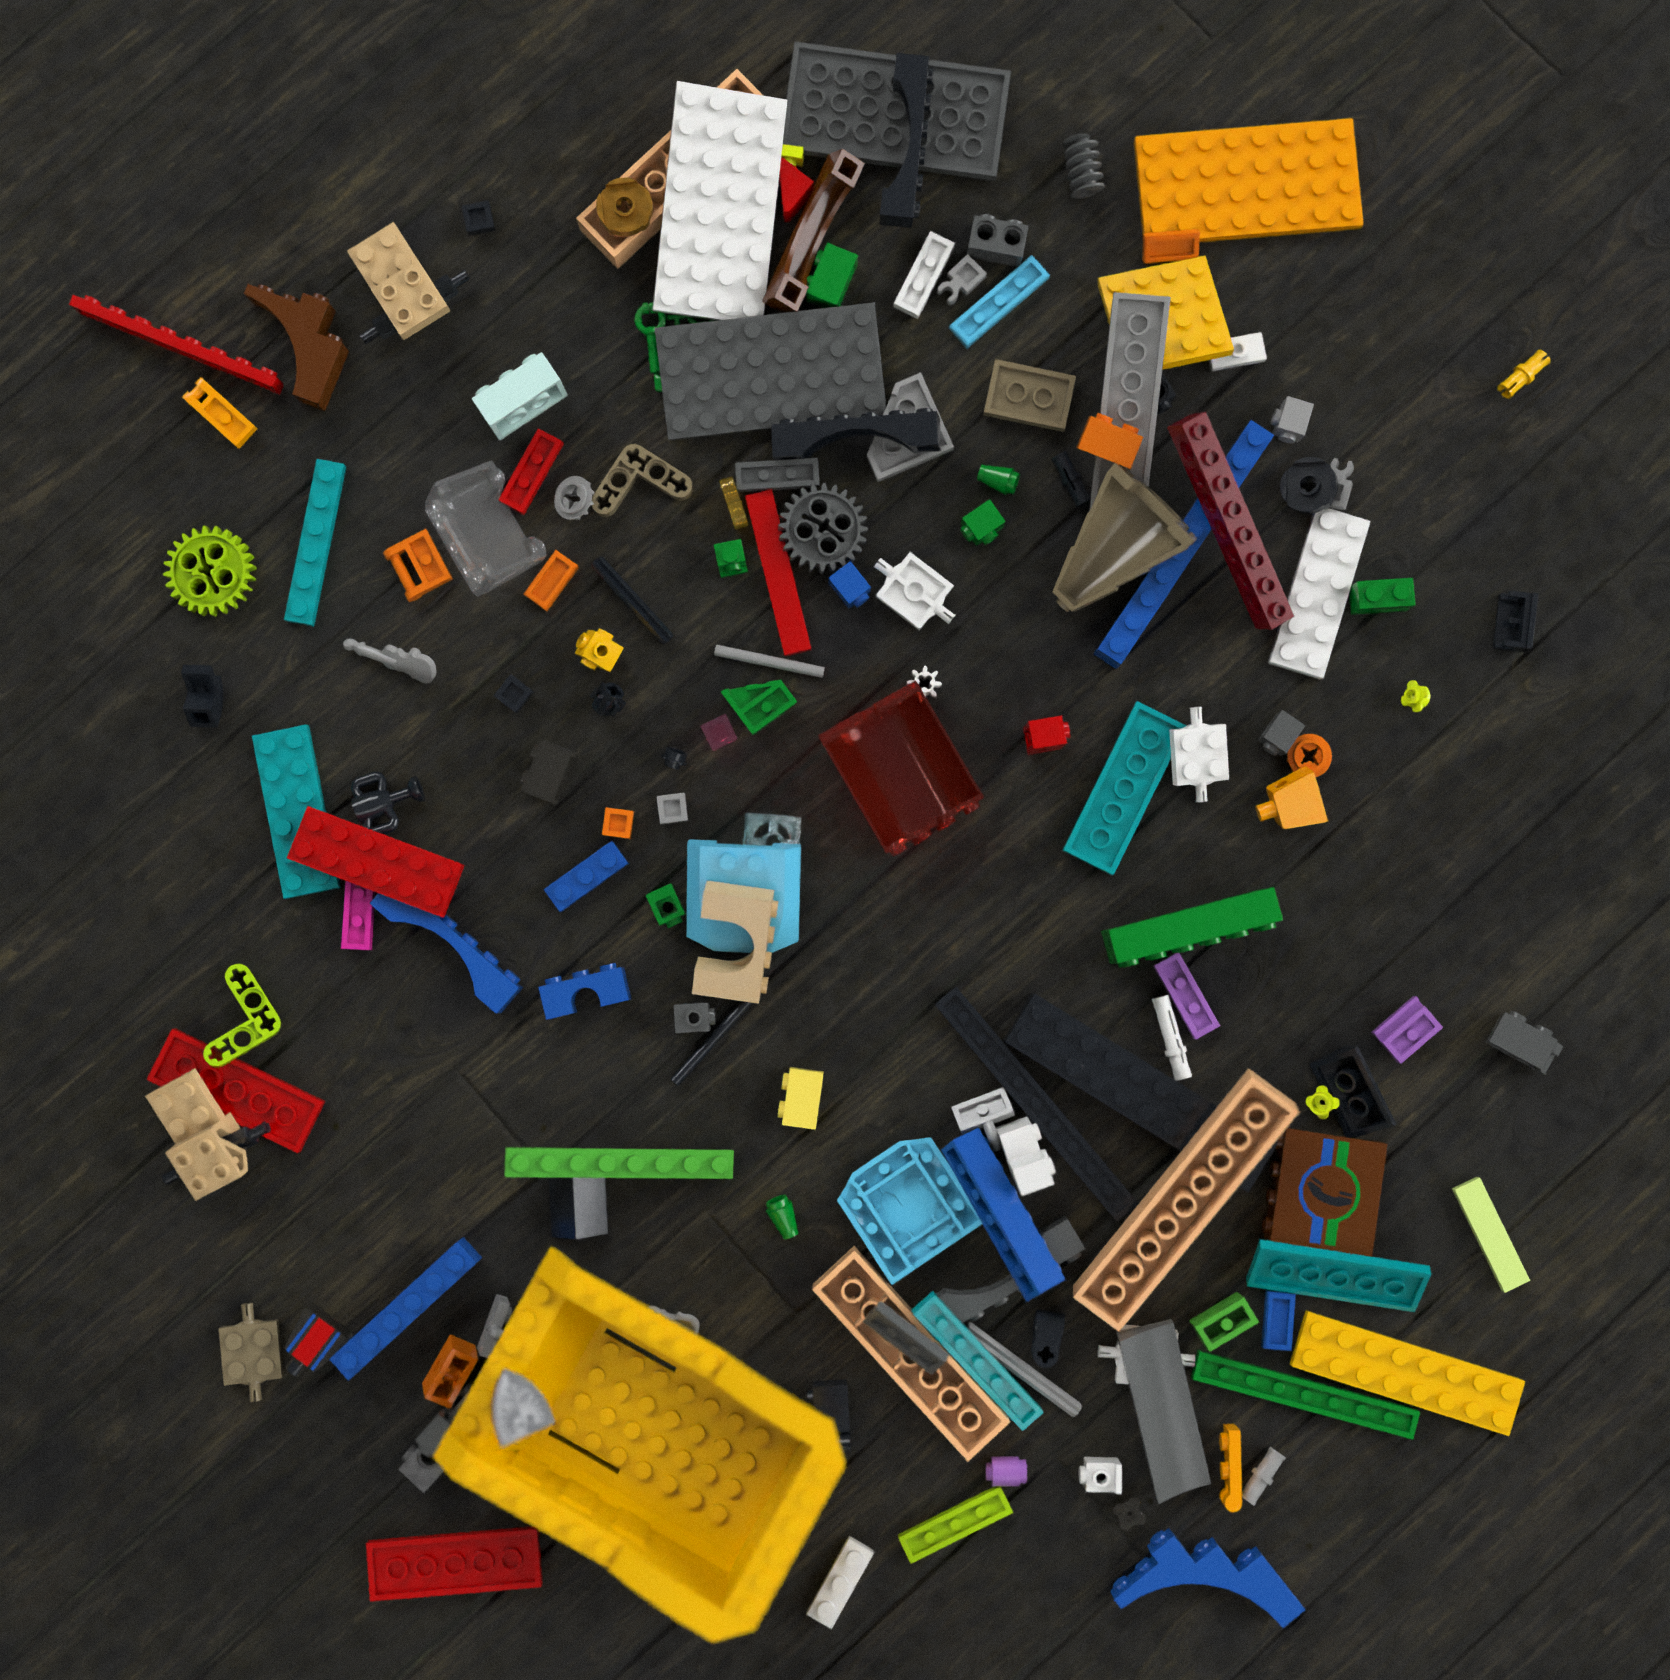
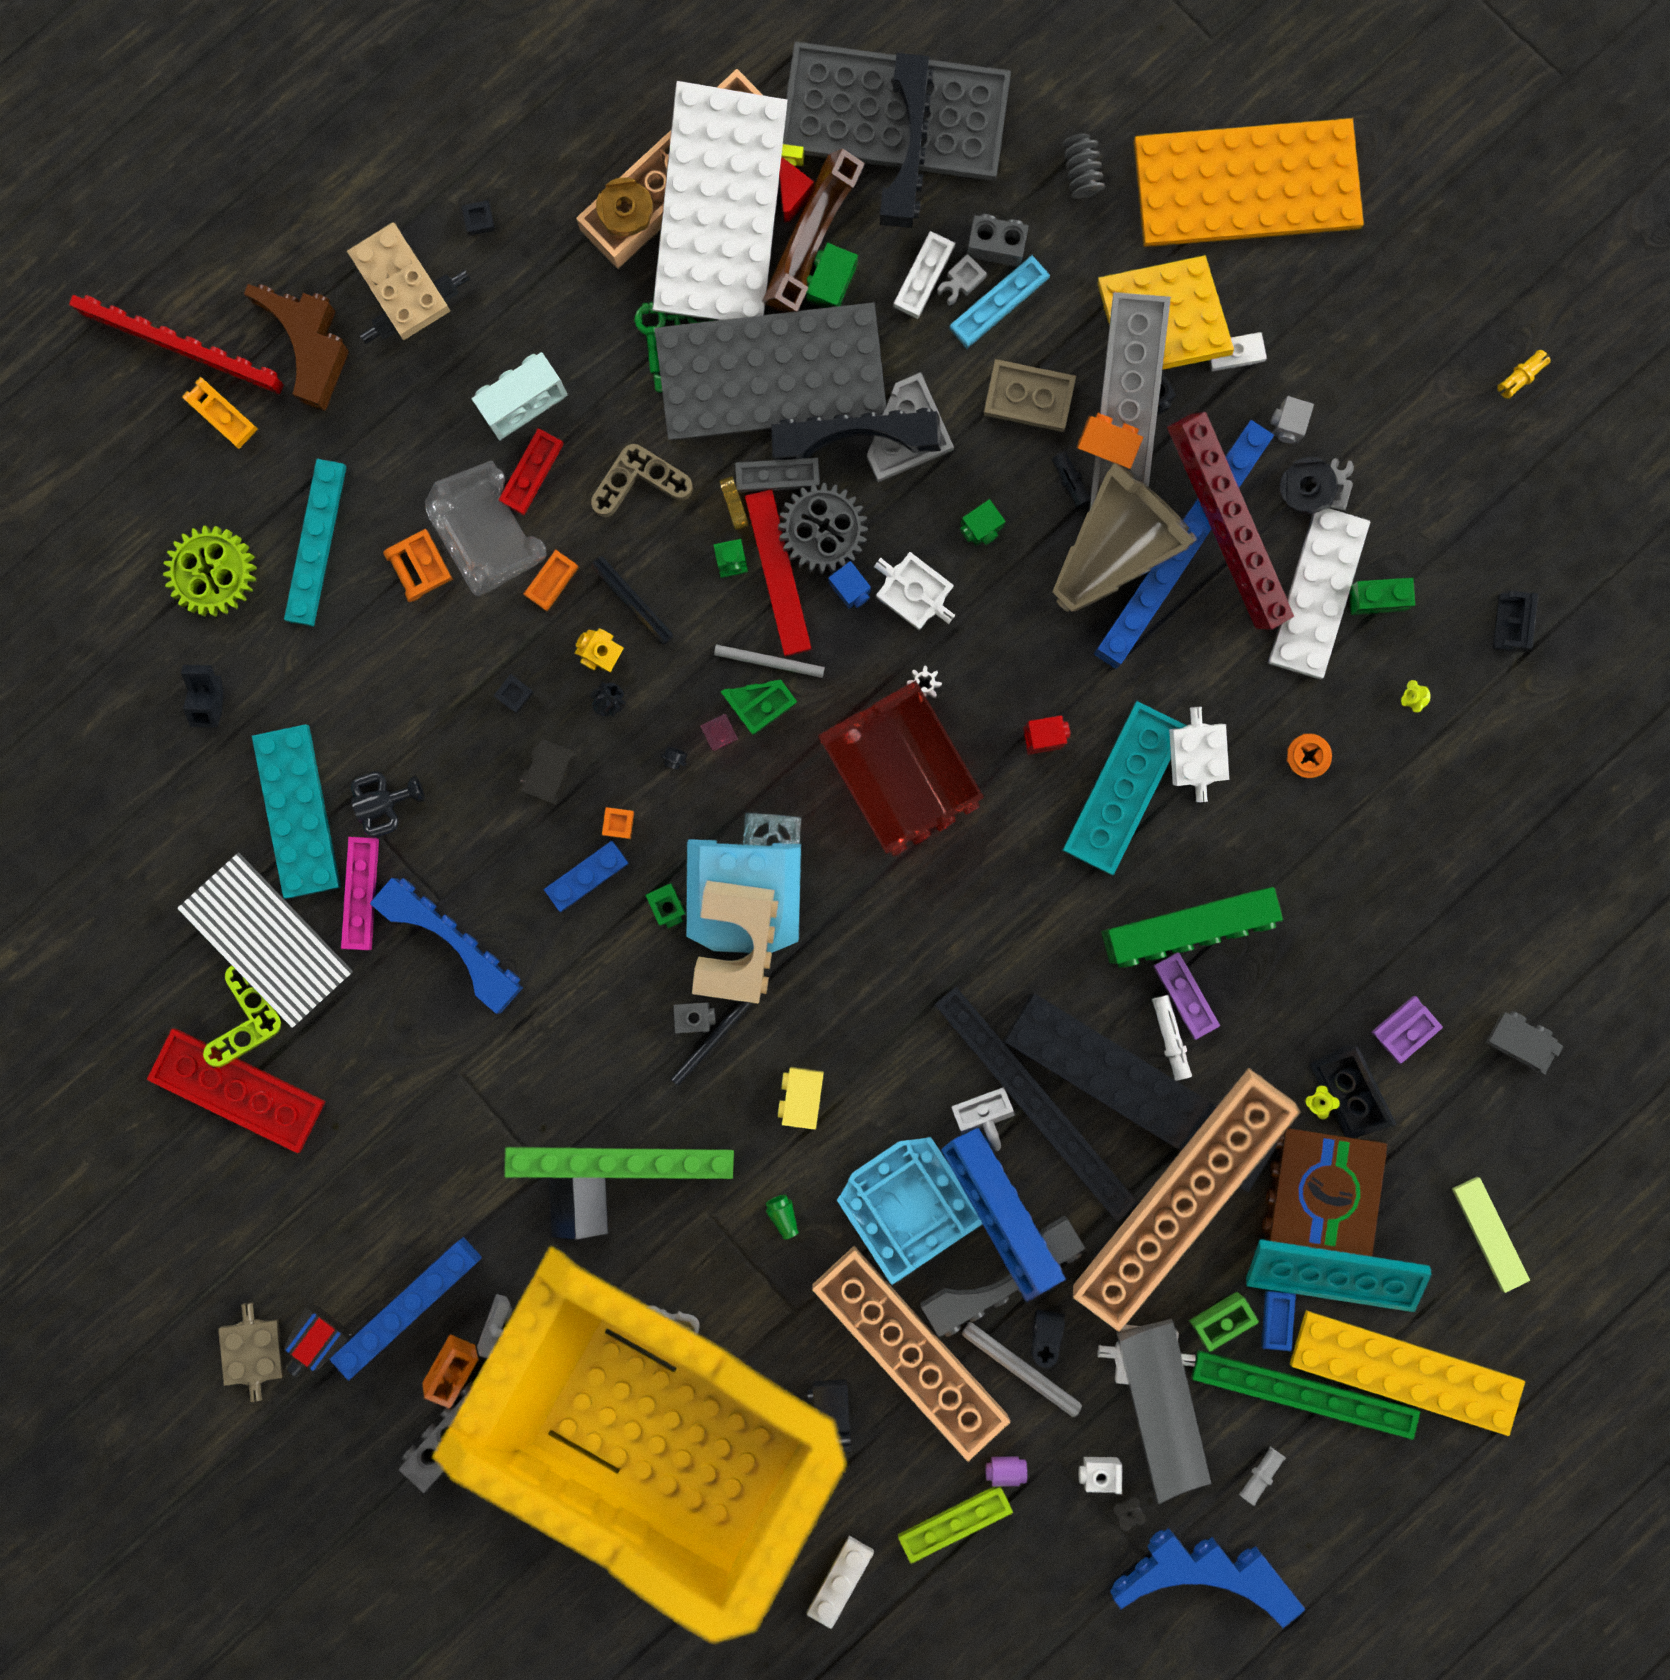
tan piece [145,1069,271,1201] -> none
red plate [287,806,465,918] -> none
light grey piece [343,639,436,683] -> none
red plate [366,1526,543,1601] -> none
dark grey brick [415,1408,455,1457] -> none
shield [492,1369,555,1448] -> none
blue arch [539,963,631,1020] -> none
light grey gear [554,476,595,520] -> none
light grey plate [657,793,689,824] -> none
dark grey plate [863,1301,950,1375] -> none
teal plate [912,1291,1044,1431] -> none
green cone [977,464,1020,495] -> none
white brick [996,1116,1056,1196] -> none
orange tile [1142,229,1200,263] -> none
light orange plate [1219,1424,1242,1512] -> none
light orange torso [1255,766,1328,829] -> none
dark grey brick [1258,710,1305,756] -> none
none -> sticker [178,852,353,1028]

